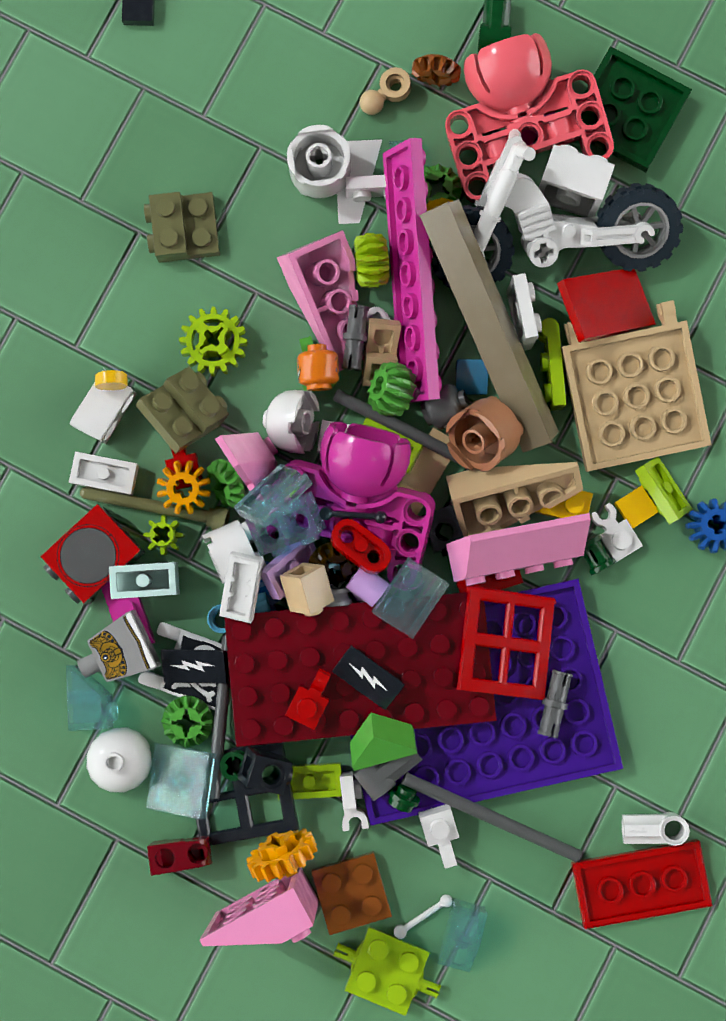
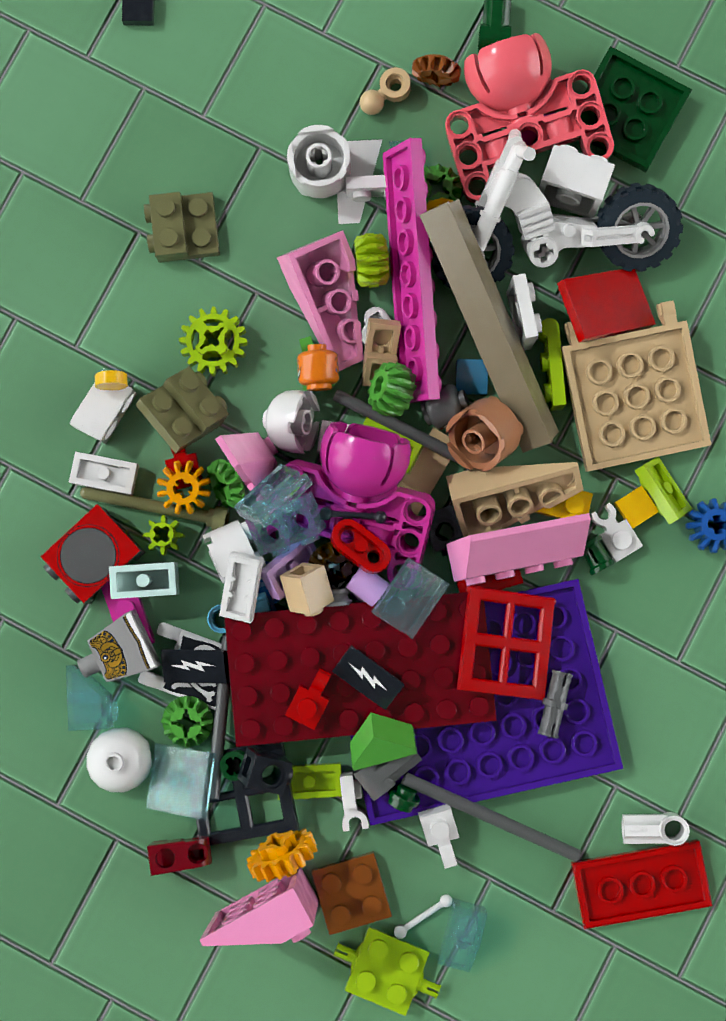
dark grey pin [341,304,369,371] -> none

